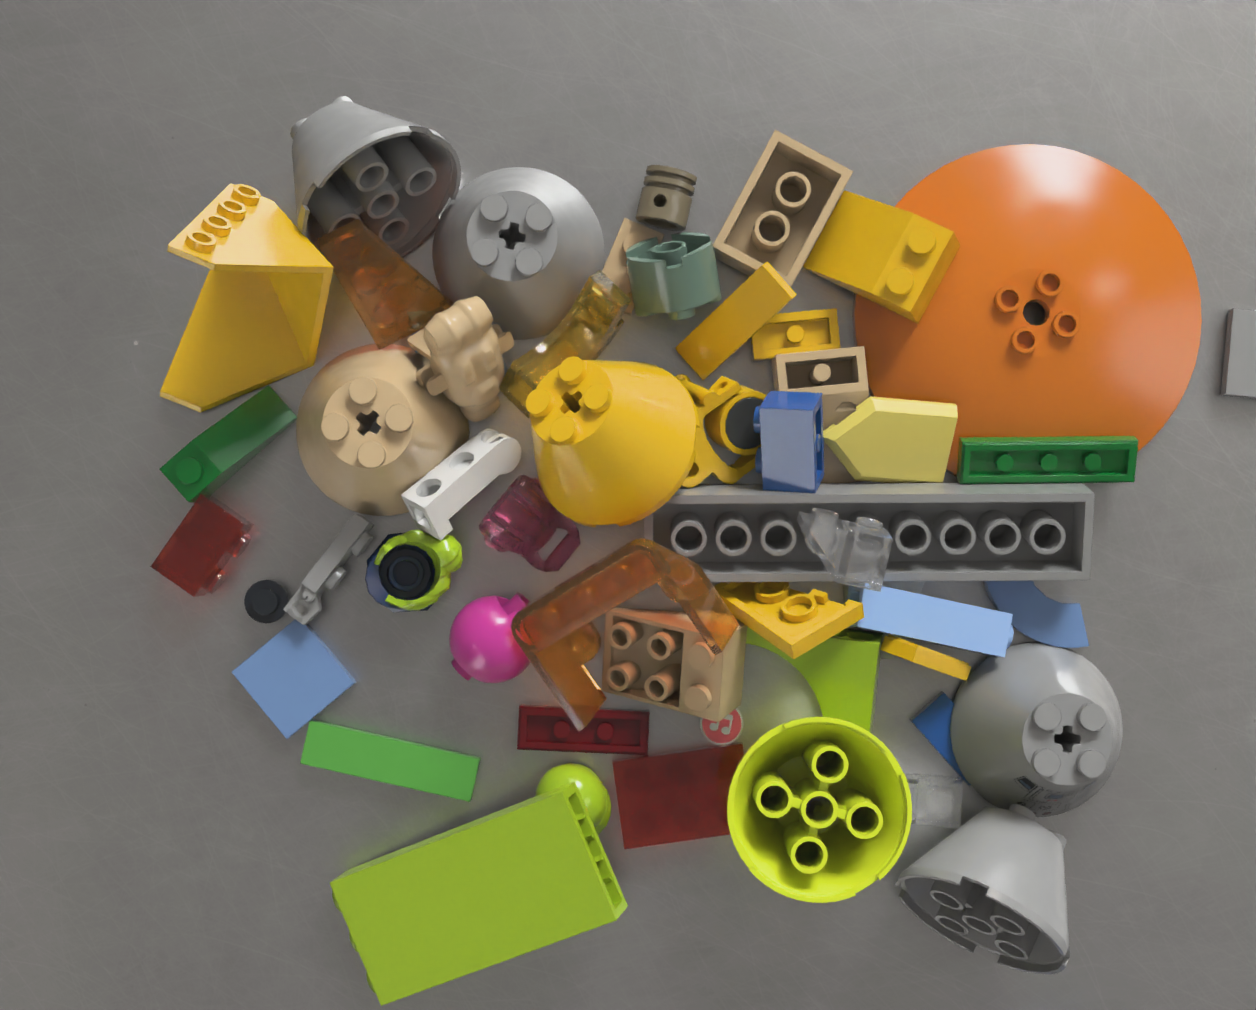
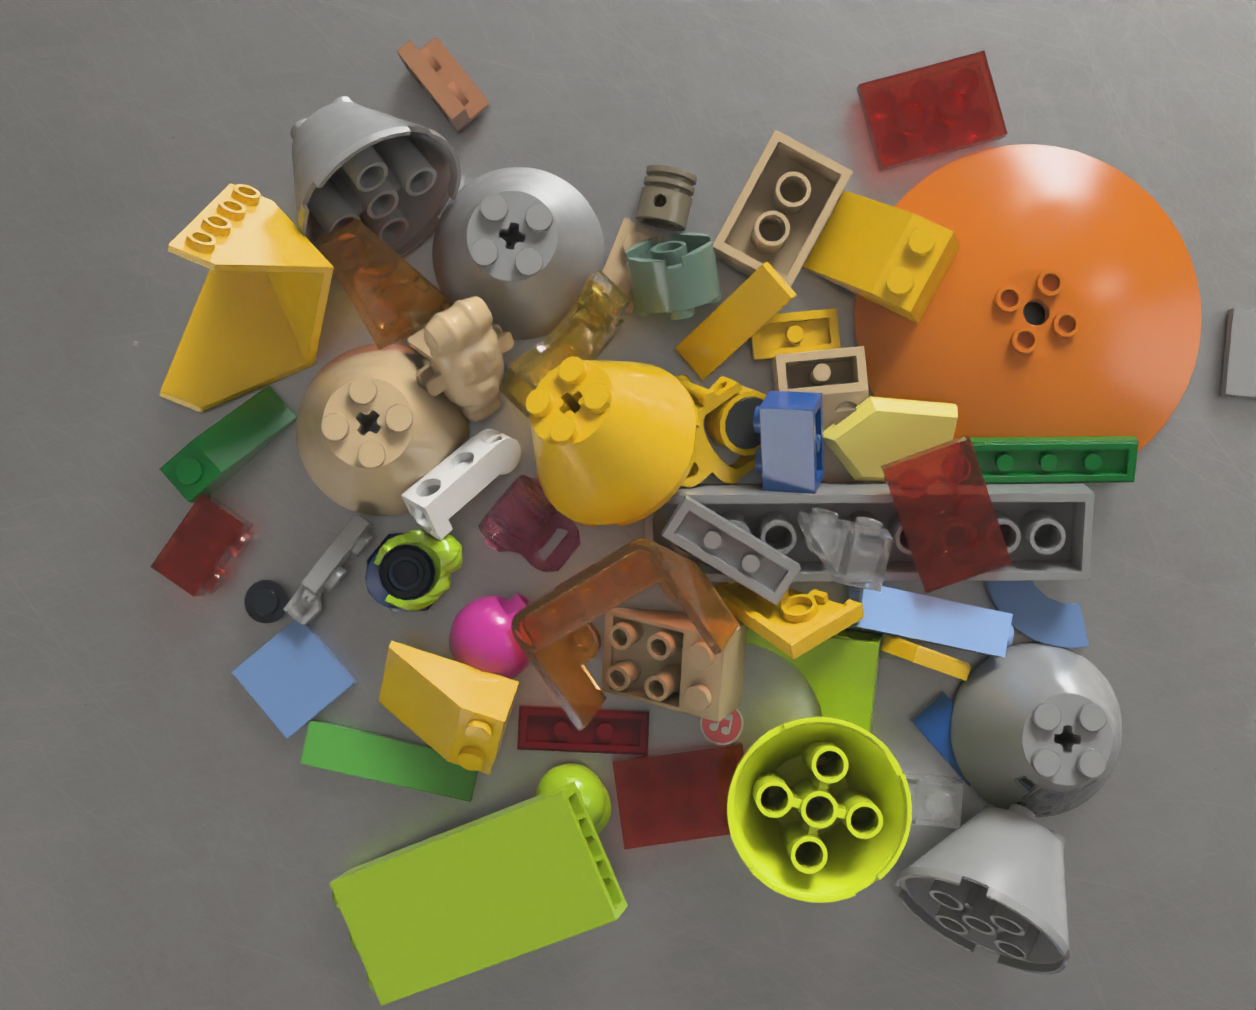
none -> yellow slope [378,641,519,775]
none -> nougat bracket [397,38,489,132]
none -> light grey plate [661,494,801,605]
none -> clear red plate [857,50,1008,172]
none -> clear red plate [881,435,1012,593]

